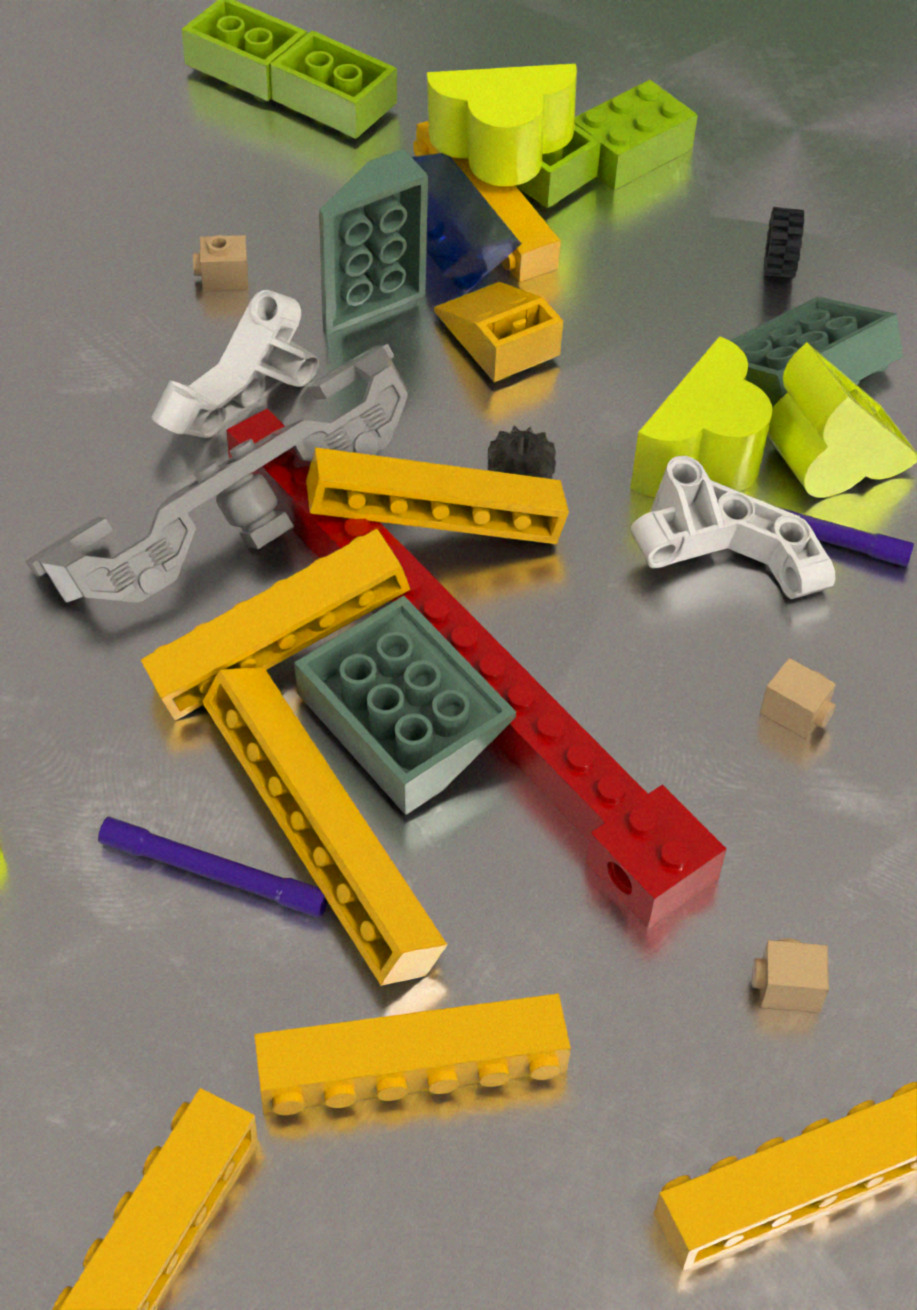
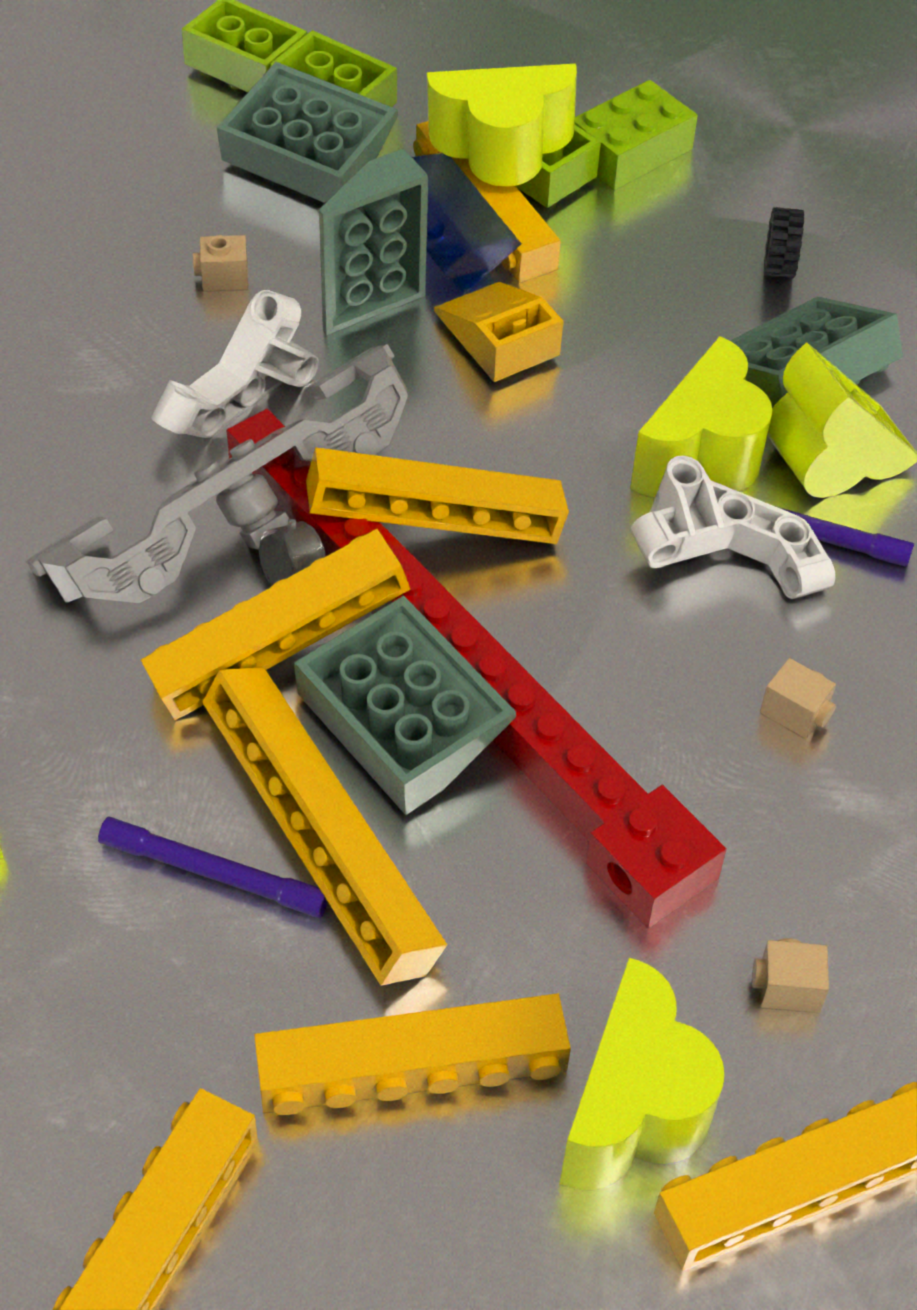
clear smoke gear [487,426,556,479] -> none
none -> sand green slope [216,62,398,203]
none -> clear piece [259,519,325,586]
none -> neon yellow brick [559,958,724,1190]

